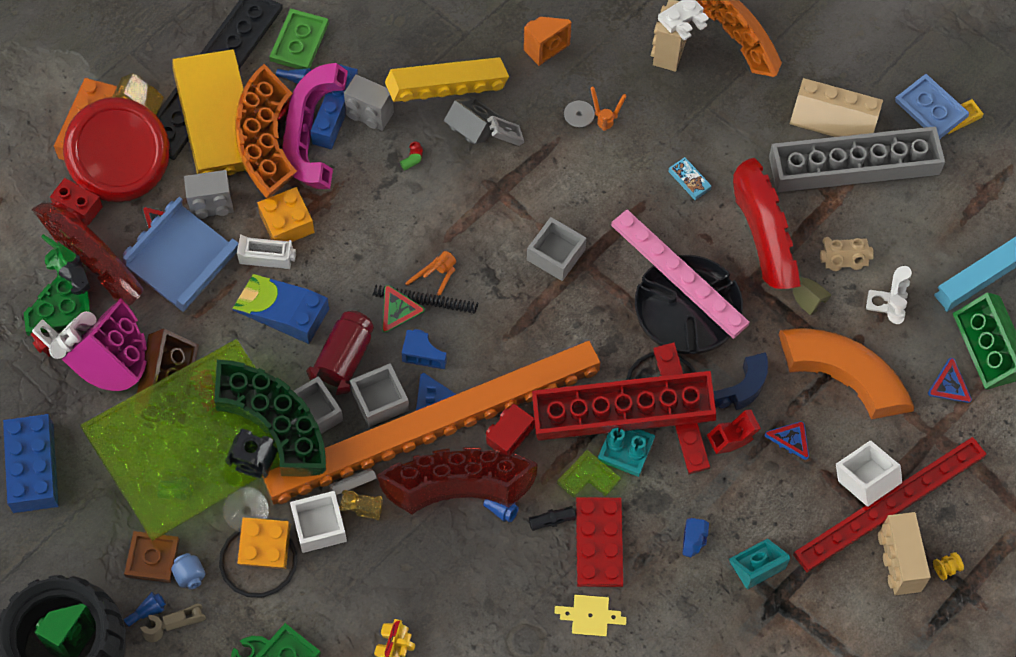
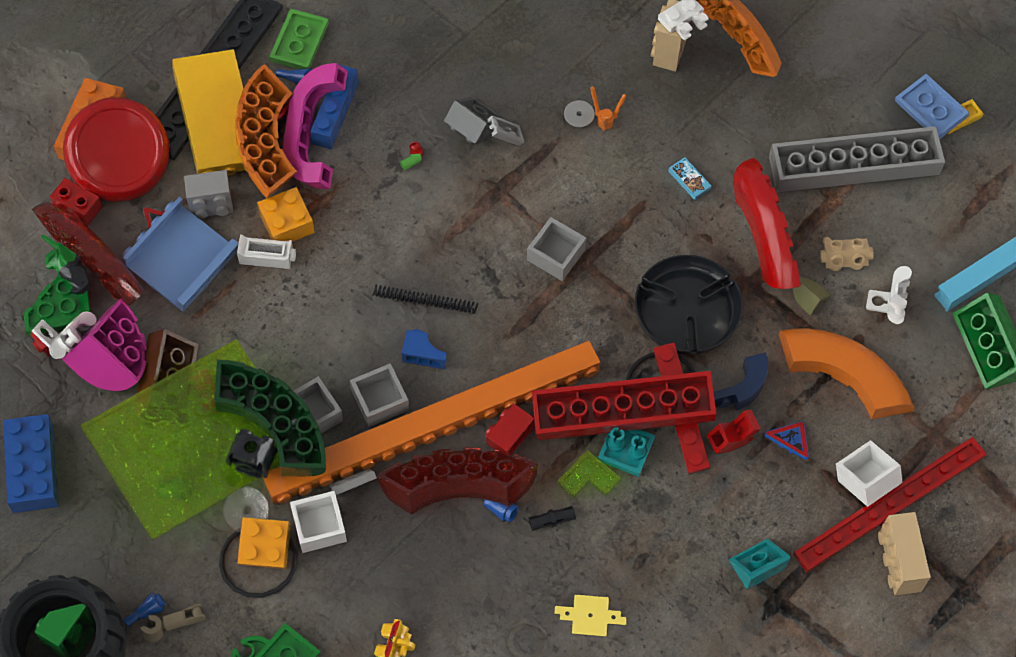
clear yellow brick [112,73,164,115] -> none
dark orange plate [124,531,180,583] -> none
medium blue head [171,553,206,589] -> none
blue slope [232,274,329,344] -> none
dark red piece [306,310,374,395] -> none
clear yellow animal [339,490,383,521] -> none
light grey piece [344,74,394,131] -> none
piece [382,285,425,333] -> none
yellow brick [385,57,509,102] -> none
orange plant [405,251,456,296] -> none
blue piece [416,373,456,411] -> none
orange slope [524,17,572,66] -> none
red plate [576,497,623,587] -> none
bright pink plate [611,210,750,339] -> none
blue rock [682,518,709,558] -> none
tan slope [790,78,883,137] -> none
piece [928,358,972,403] -> none
yellow bush [933,552,964,581] -> none

